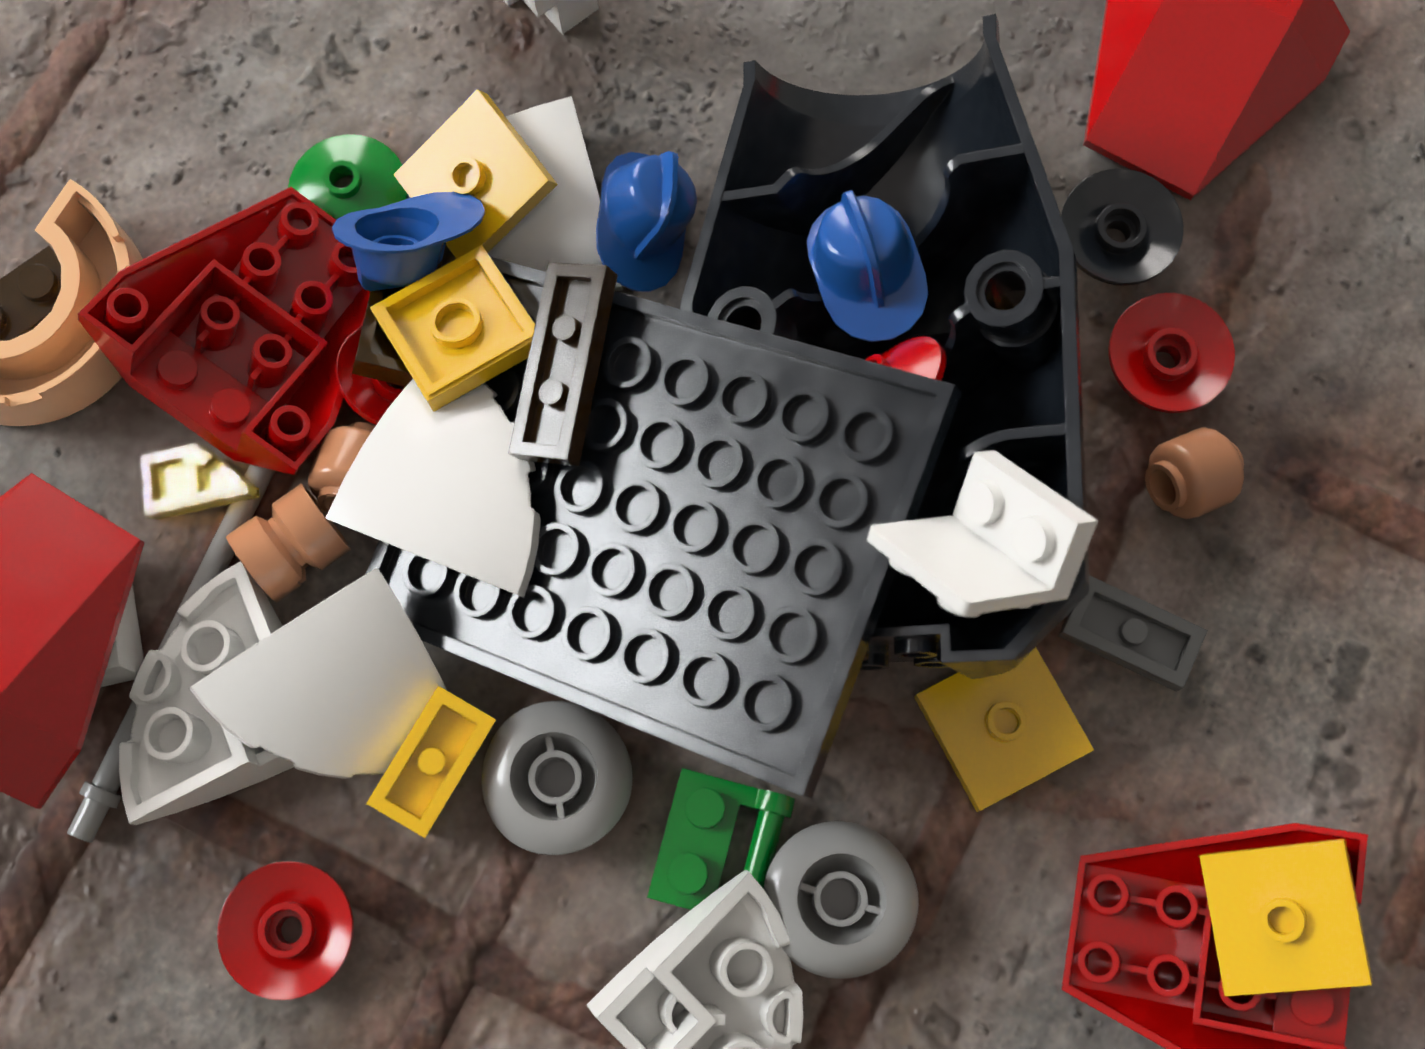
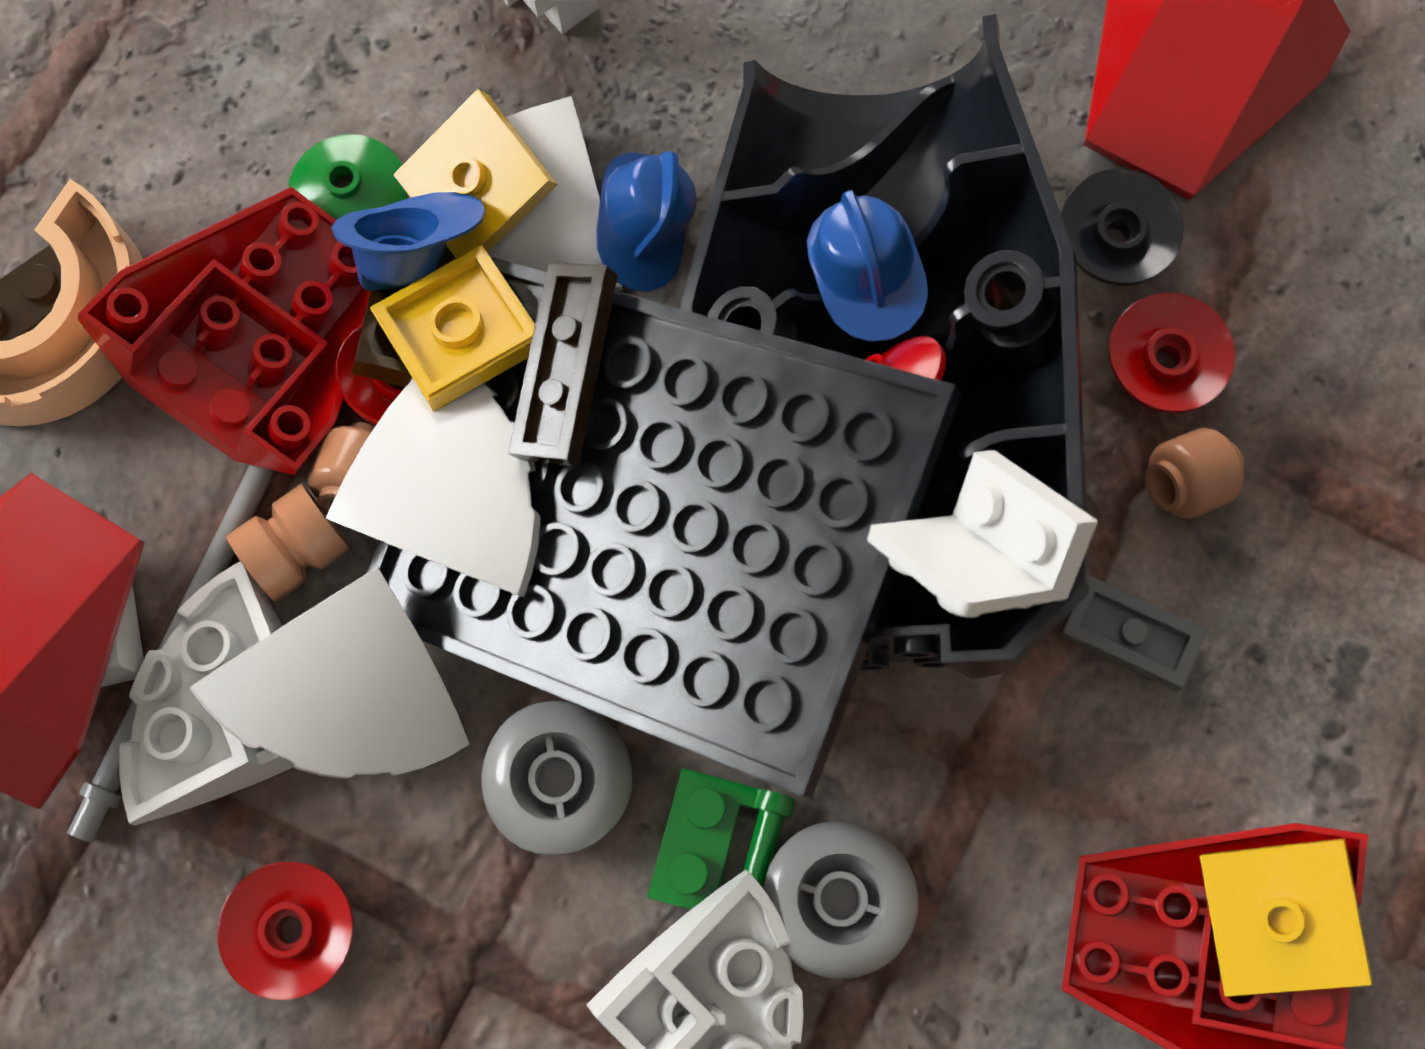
clear yellow tile [141,443,260,520] -> none
yellow panel [366,686,496,838] -> none
yellow plate [914,647,1094,812] -> none

